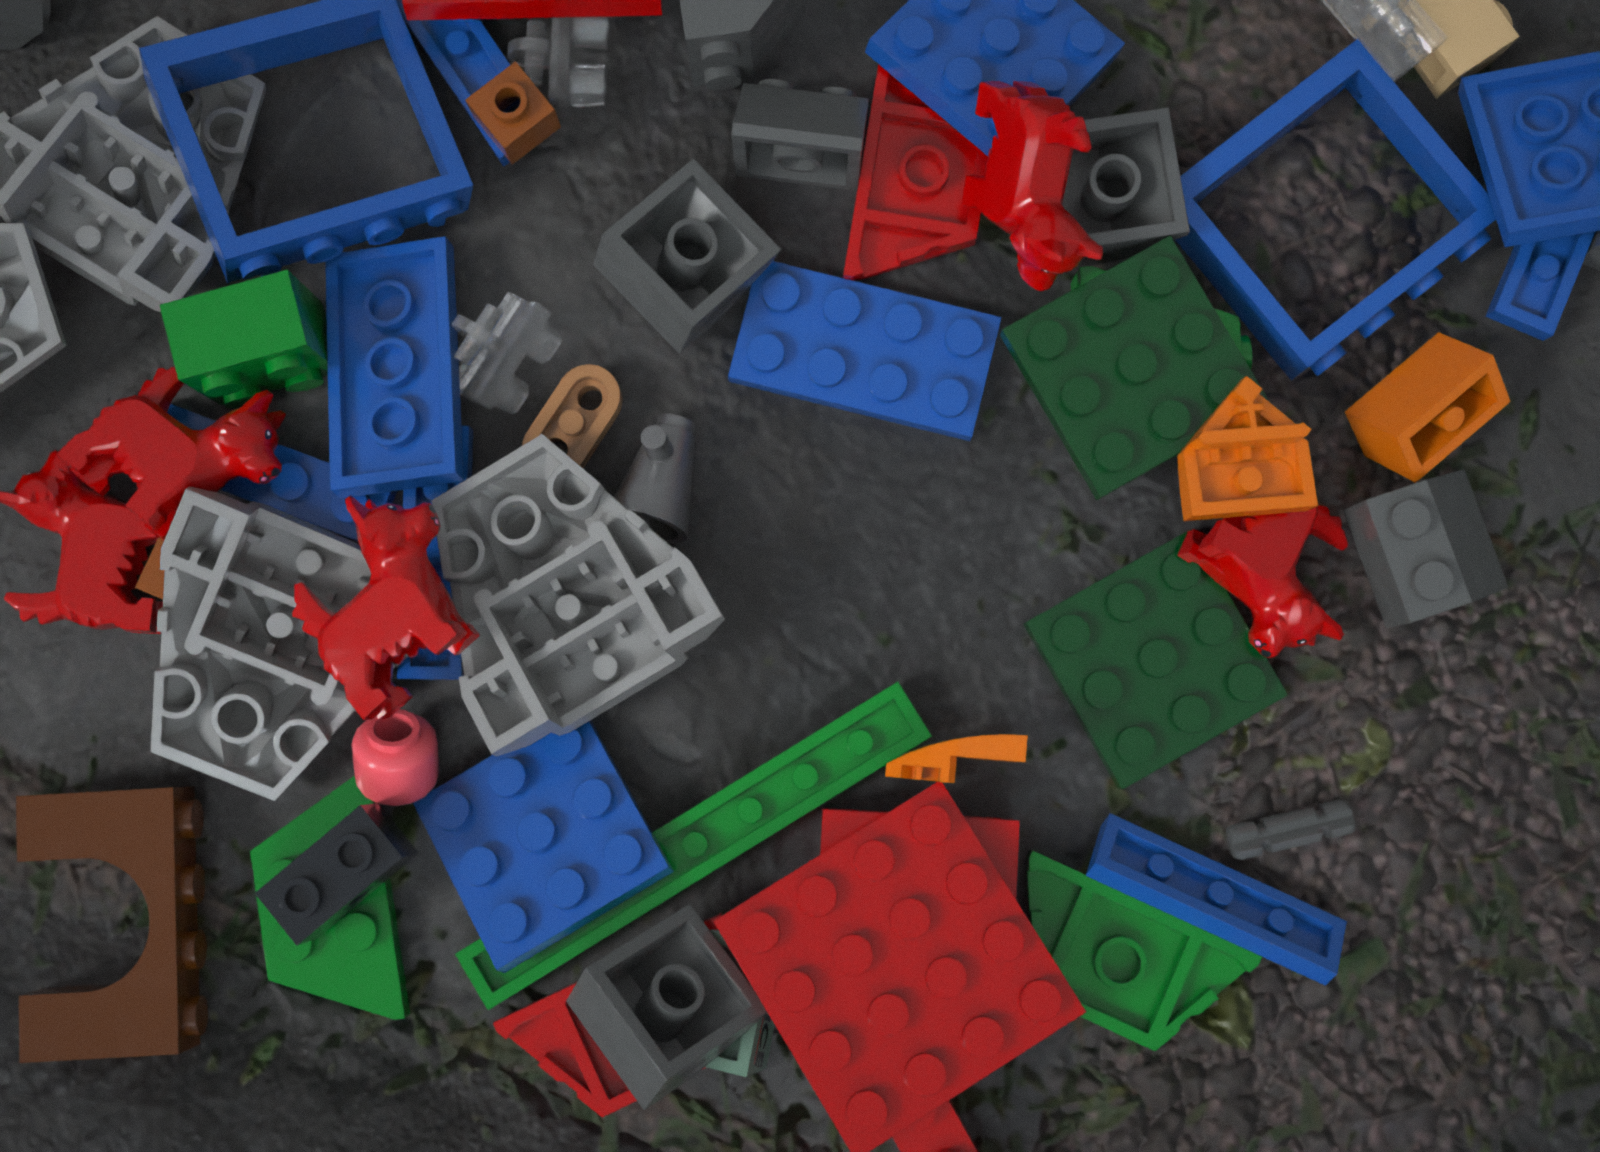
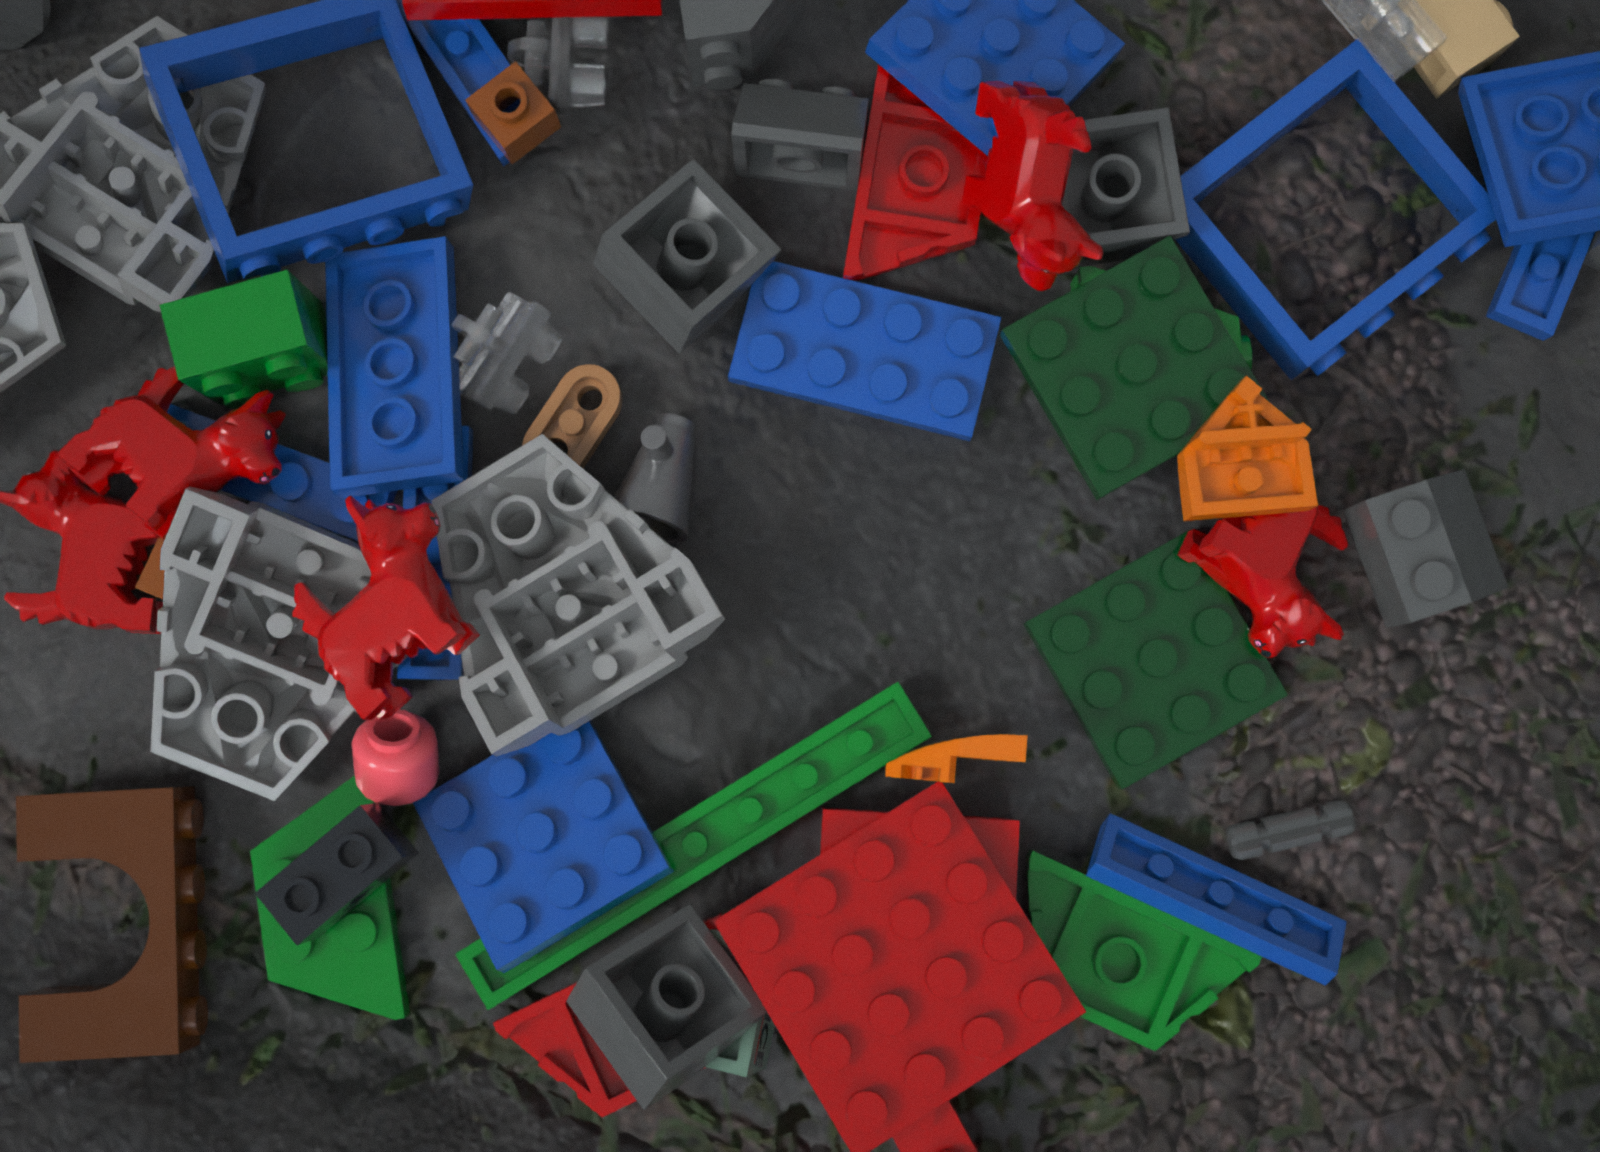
orange brick [1345,332,1511,483] -> none

